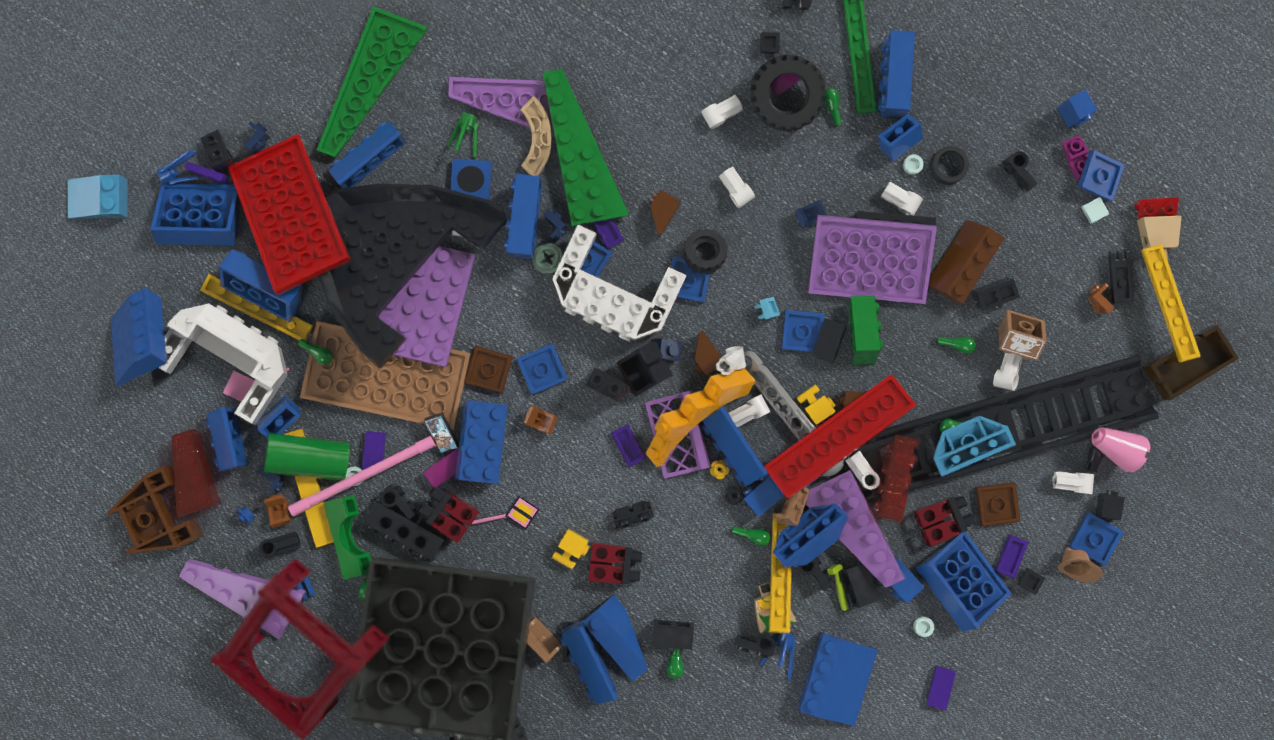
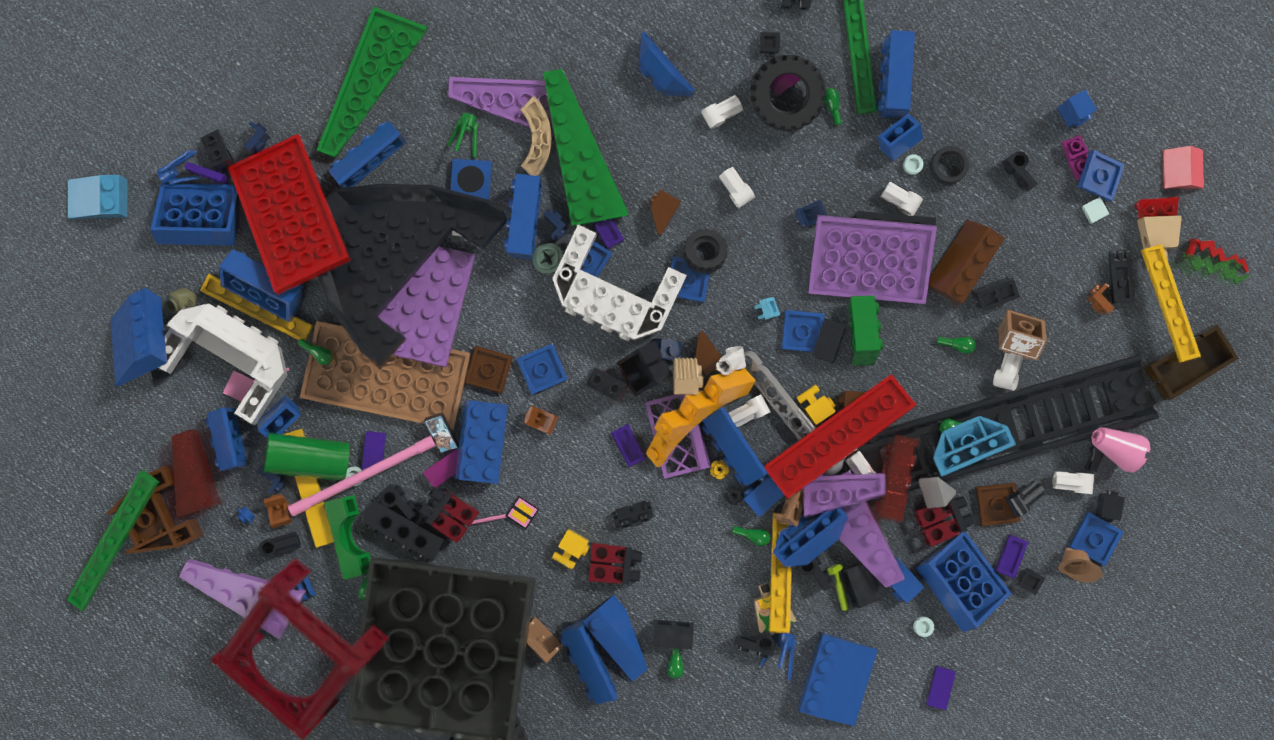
none -> green tile [66,470,159,611]
none -> olive head [165,287,197,315]
none -> blue wedge [639,31,695,97]
none -> tan brick [673,357,703,395]
none -> medium lavender wing [804,474,886,517]
none -> light grey slope [919,477,956,508]
none -> black piece [1005,481,1045,517]
none -> coral slope [1163,146,1204,189]
none -> piece [1182,239,1249,284]

